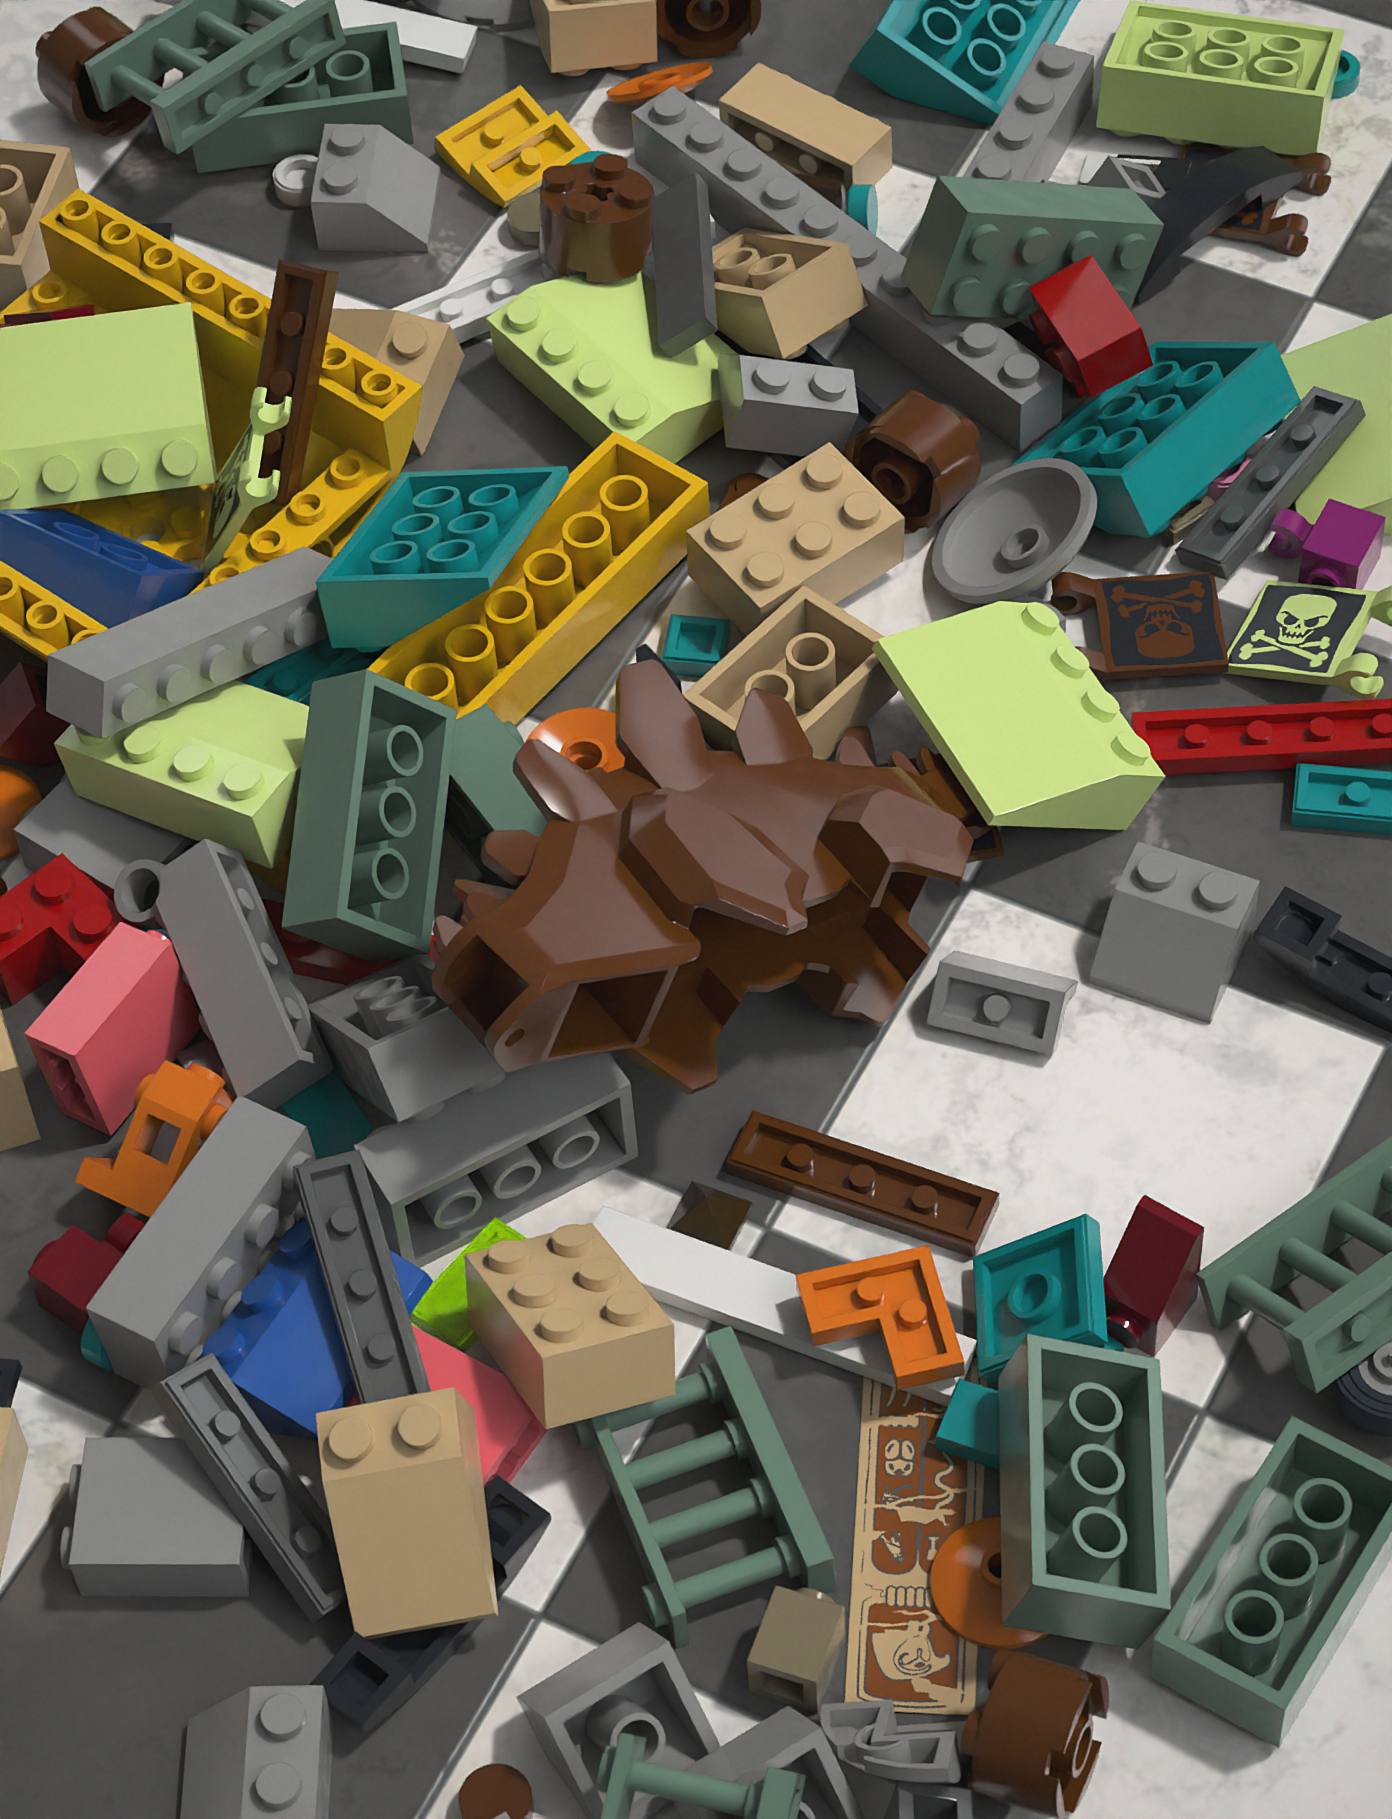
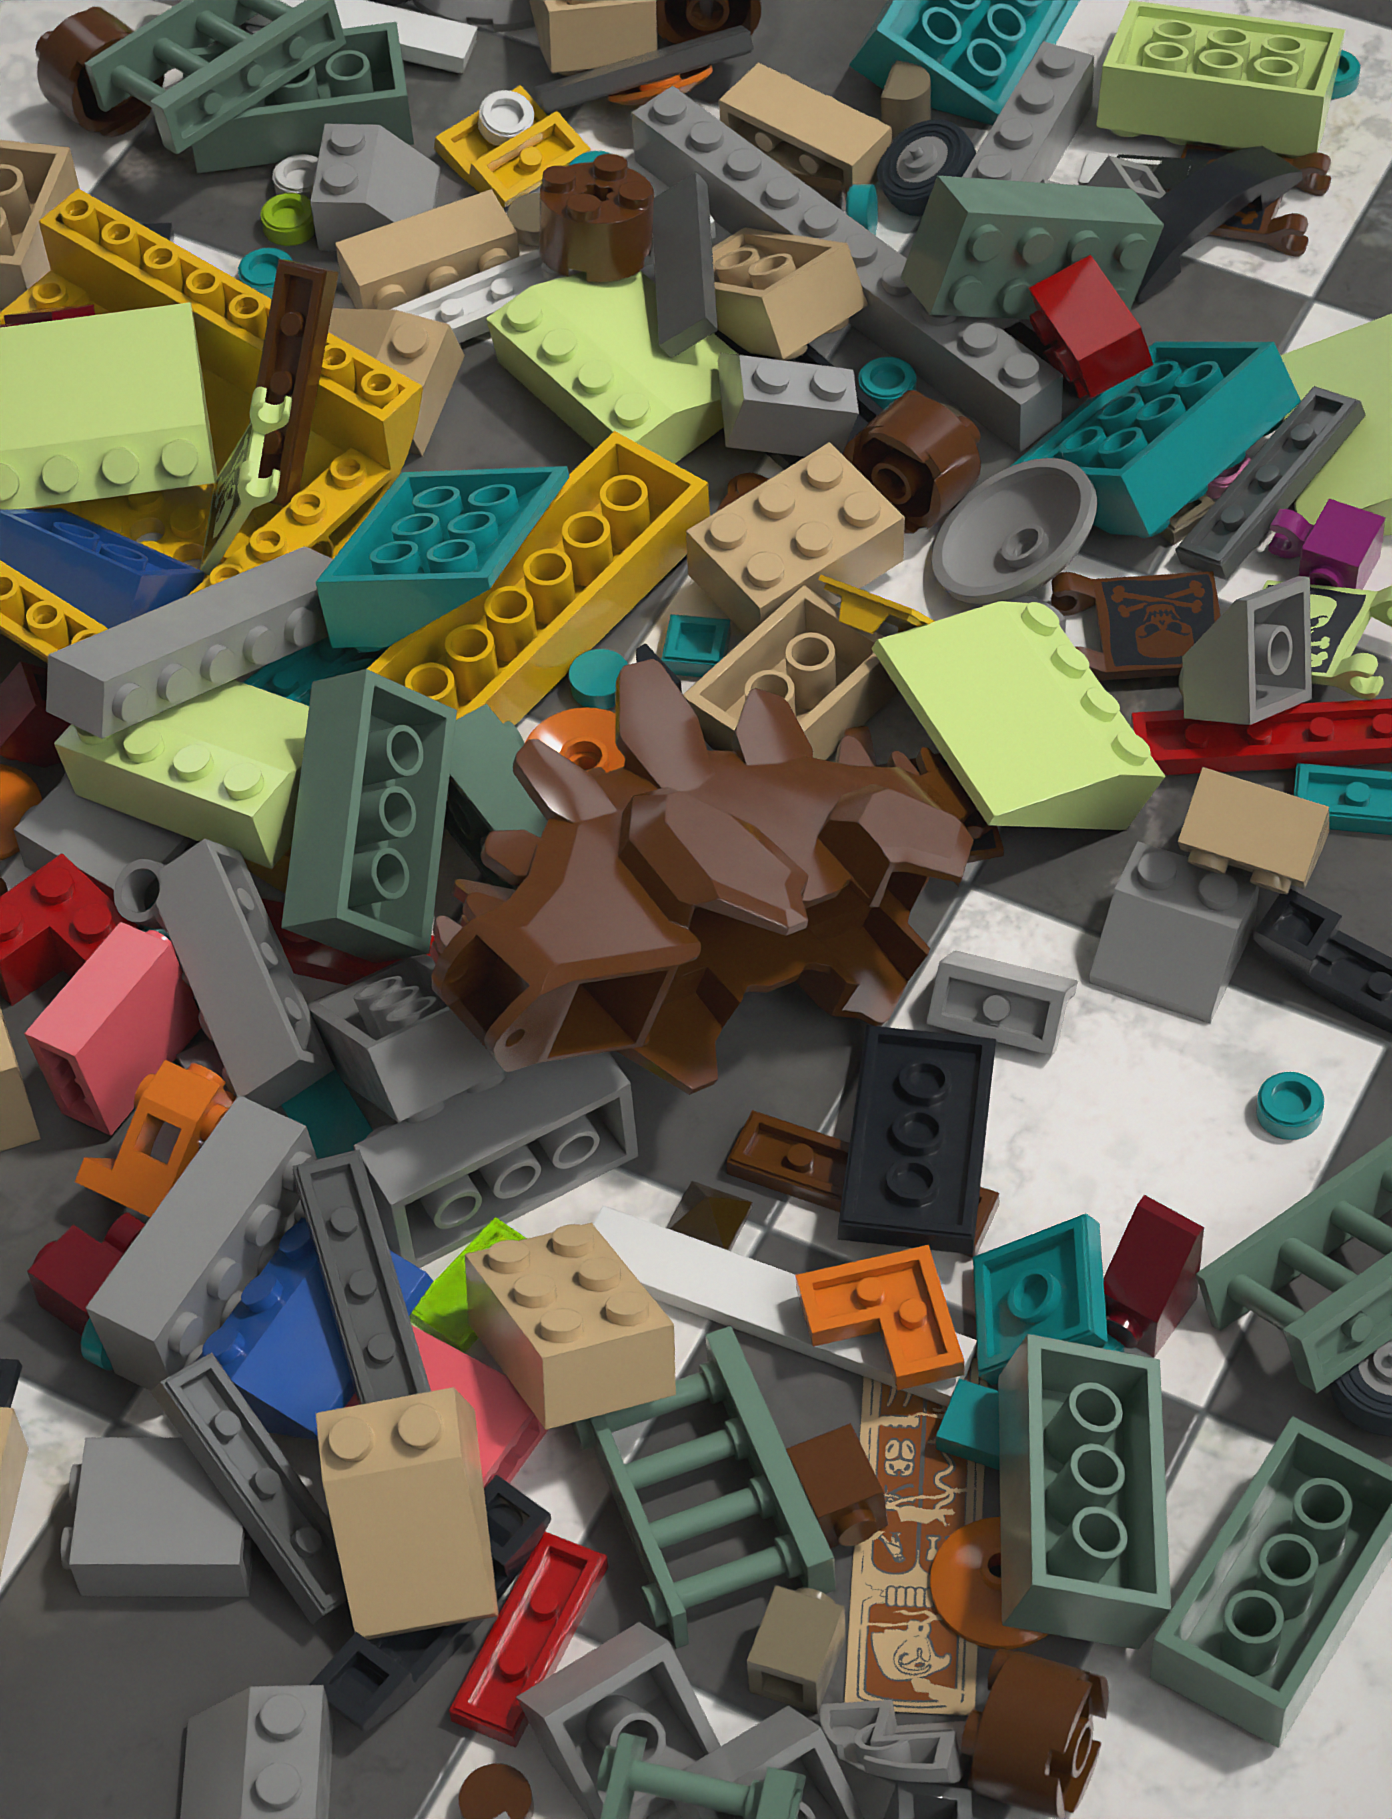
none -> teal tile [238,248,293,299]
none -> lime tile [261,193,316,246]
none -> tan brick [335,189,520,310]
none -> red tile [449,1531,609,1748]
none -> white tile [478,90,534,146]
none -> dark grey tile [534,25,754,113]
none -> teal tile [569,649,628,709]
none -> reddish brown brick [786,1423,888,1548]
none -> yellow piece [818,574,934,634]
none -> black tile [837,1025,996,1255]
none -> teal tile [858,357,916,410]
none -> black wheel [878,119,976,216]
none -> dark tan brick [881,60,931,140]
none -> tan slope [1178,767,1329,894]
none -> light grey slope [1179,576,1312,725]
none -> teal tile [1256,1072,1324,1140]

